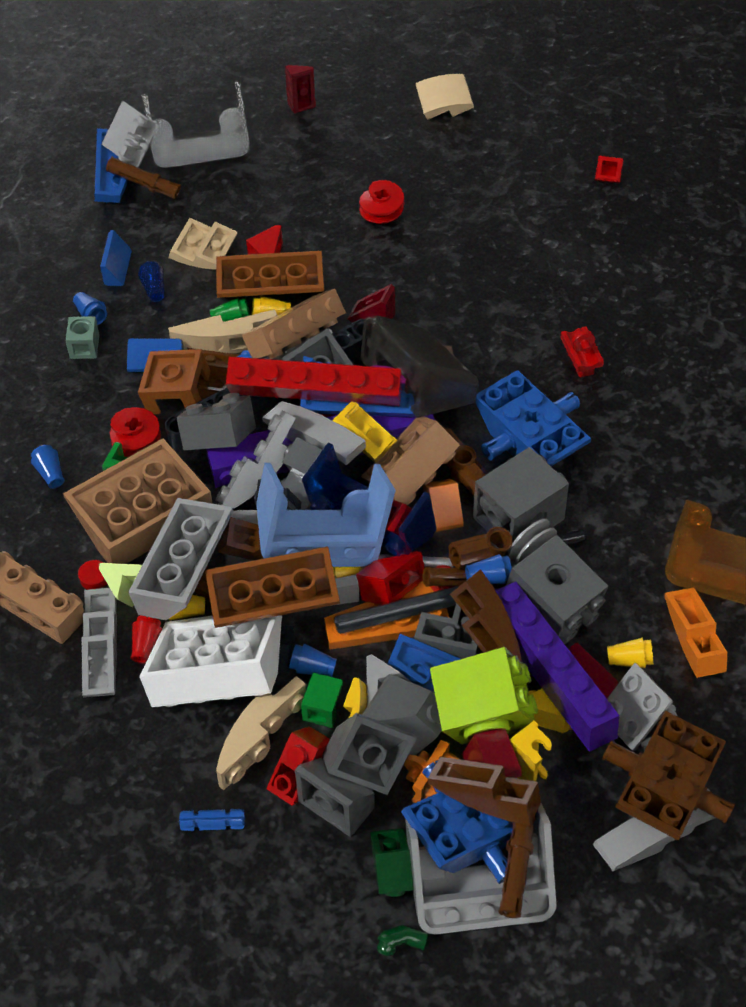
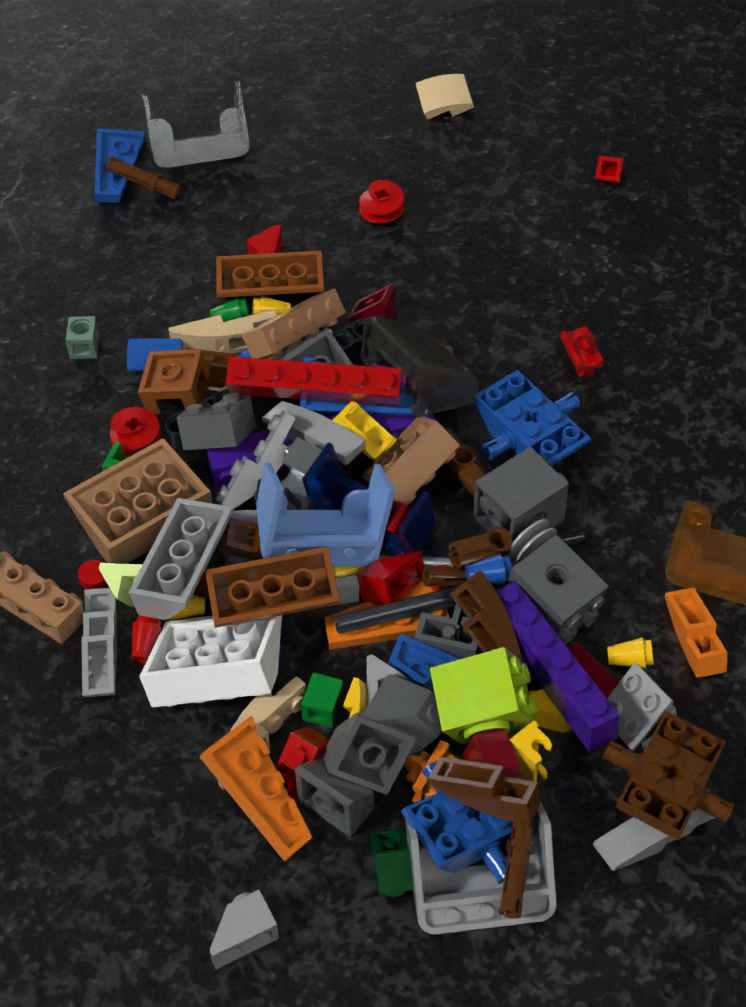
blue cone [31,445,65,488] -> none
blue cone [73,292,107,325] -> none
blue slope [100,230,132,286] -> none
light grey hinge [102,101,159,168] -> none
clear blue cone [138,261,165,302] -> none
tan slope [169,218,238,269] -> none
blue axle [179,809,245,831] -> none
dark red slope [285,65,316,113] -> none
blue cone [289,643,337,677] -> none
dark green arm [377,925,429,956] -> none
orange slope [422,479,464,532] -> none
none -> orange wing [200,715,313,861]
none -> light grey slope [210,890,279,969]

